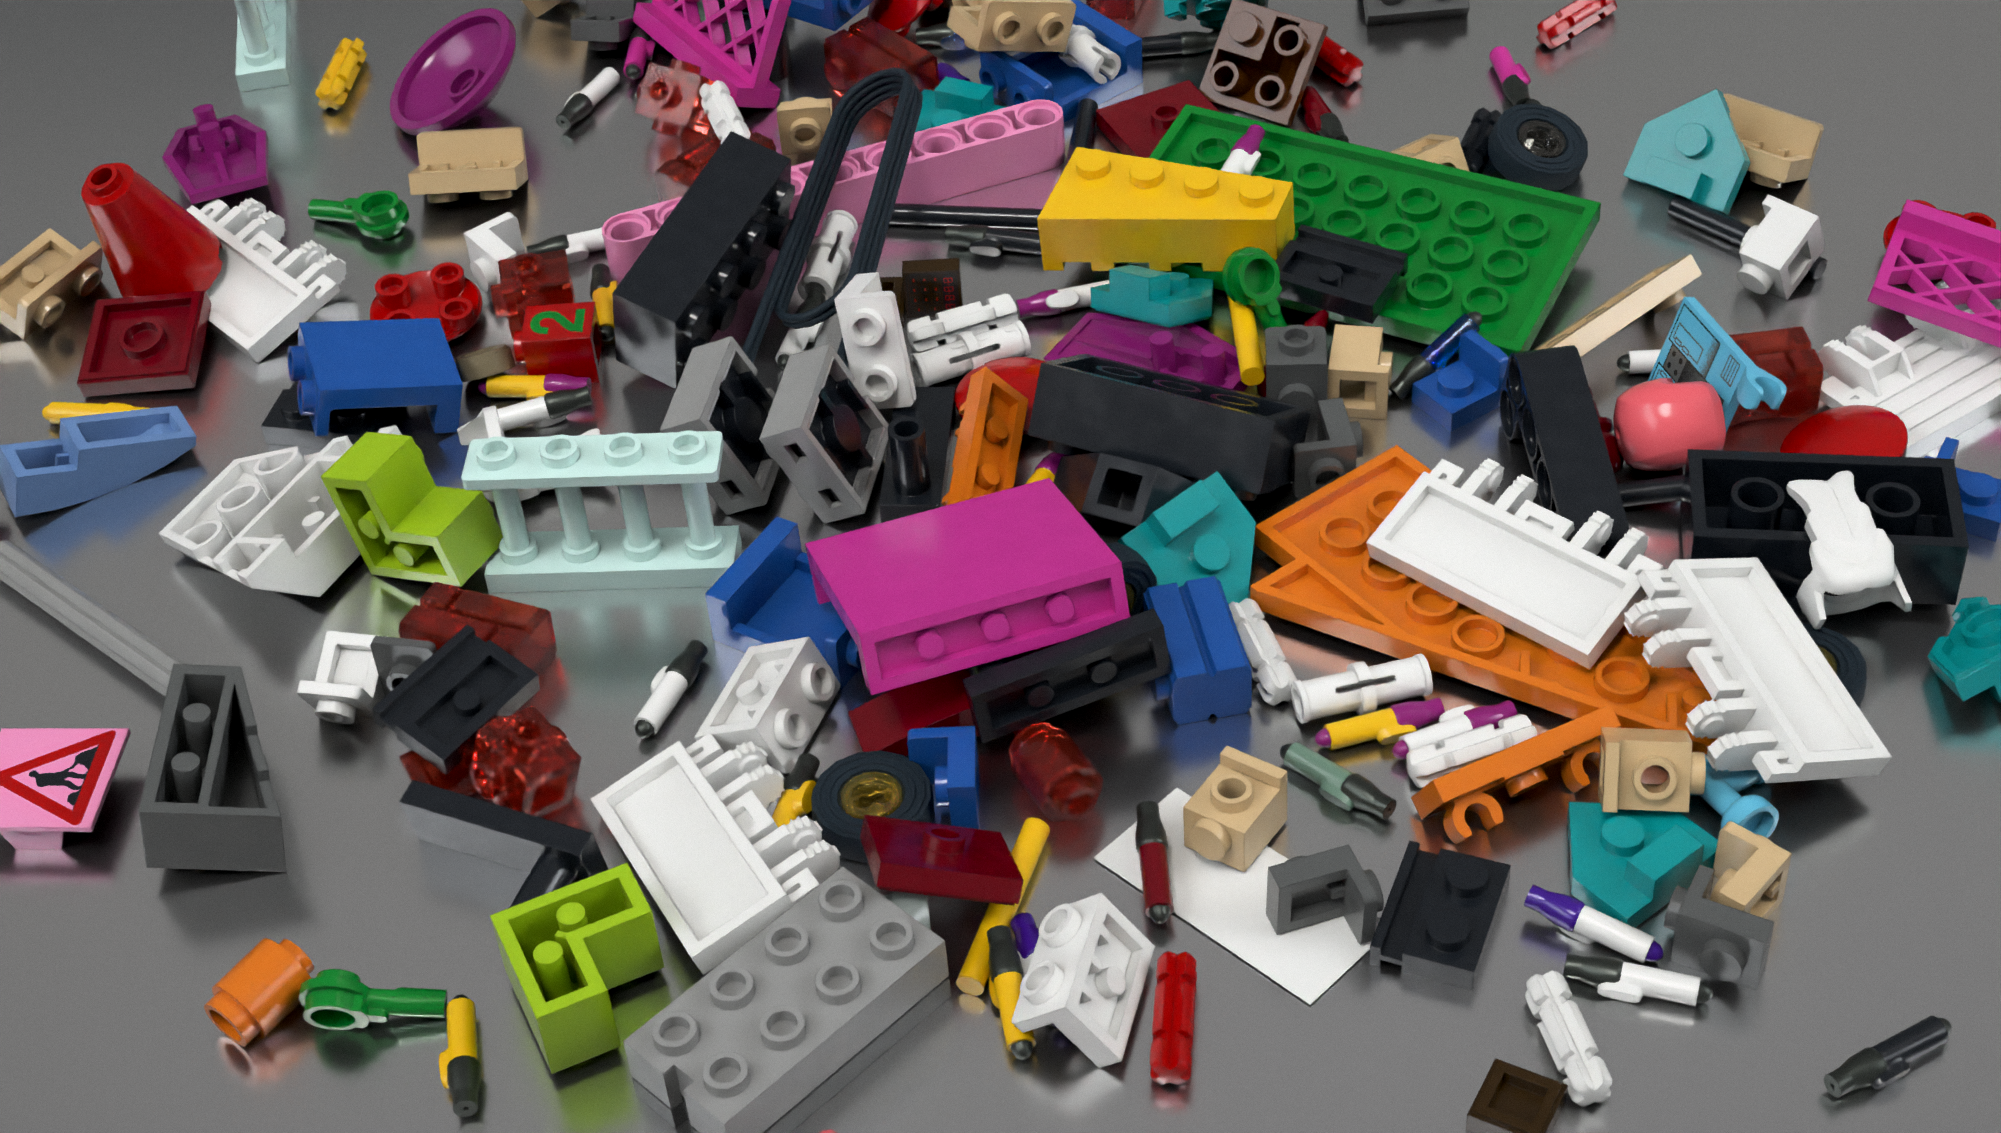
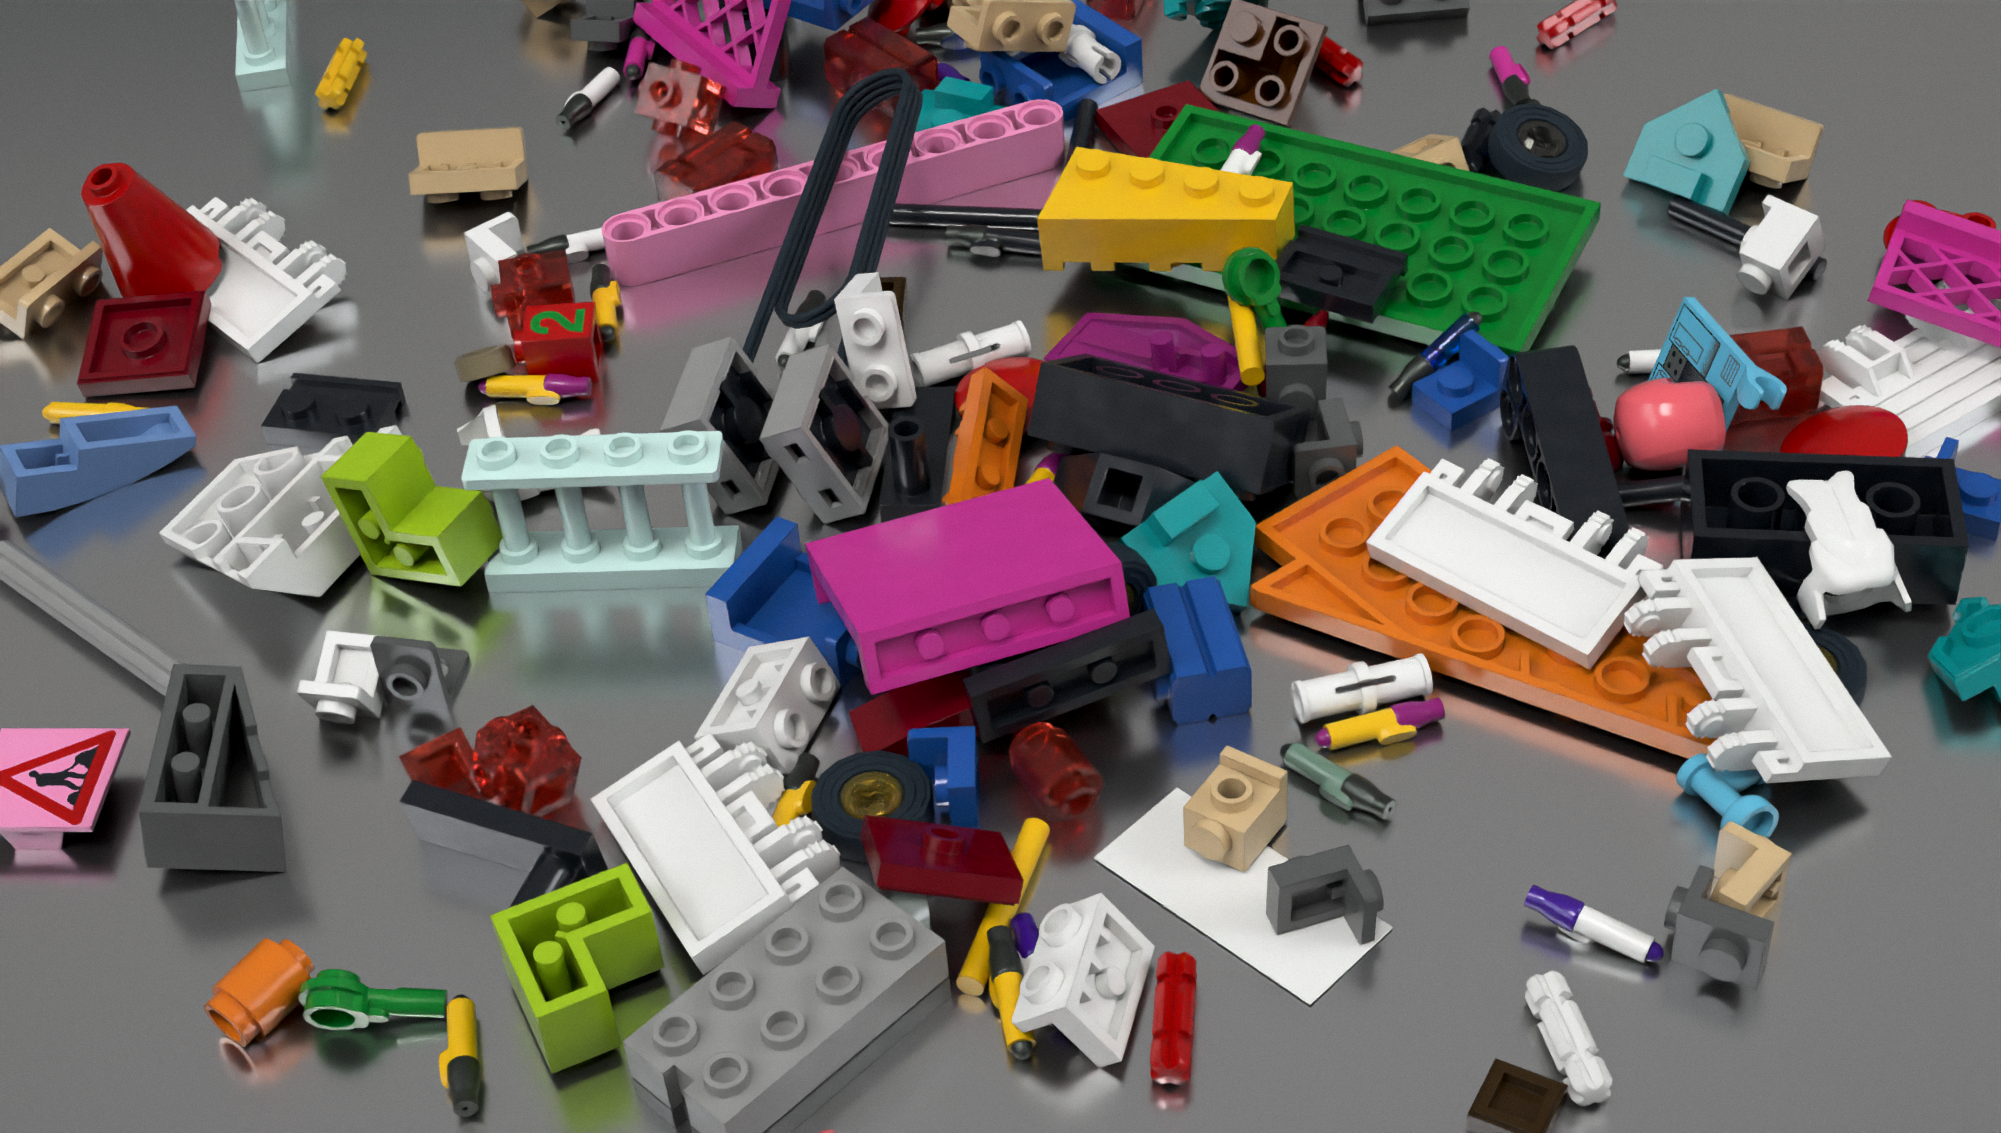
magenta piece [162,104,268,204] -> none
blue panel [287,318,463,437] -> none
green plate [308,190,410,239] -> none
red dish [370,262,483,342] -> none
black plate [372,624,540,775] -> none
magenta dish [390,8,516,135] -> none
clear red brick [398,582,557,676] -> none
piece [497,386,593,432] -> none
black brick [612,131,795,389] -> none
piece [634,640,708,738] -> none
white axle [699,80,751,144] -> none
tan bracket [777,97,833,155] -> none
white pin [797,210,858,301] -> none
dark brown tile [902,258,963,318] -> none
white axle [907,293,1018,353] -> none
piece [1015,280,1110,318] -> none
teal plate [1091,265,1214,328] -> none
piece [1135,801,1174,924] -> none
piece [1140,31,1219,58] -> none
white axle [1228,598,1297,706] -> none
piece [1300,86,1349,143] -> none
tan brick [1327,324,1393,420] -> none
black plate [1369,841,1511,991] -> none
piece [1392,700,1517,761] -> none
white axle [1406,714,1537,789] -> none
orange plate [1411,704,1621,845] -> none
tan plate [1534,254,1702,357] -> none
white piece [1563,953,1713,1007] -> none
teal plate [1567,802,1718,928] -> none
tan brick [1598,727,1706,813] -> none
piece [1824,1016,1952,1098] -> none

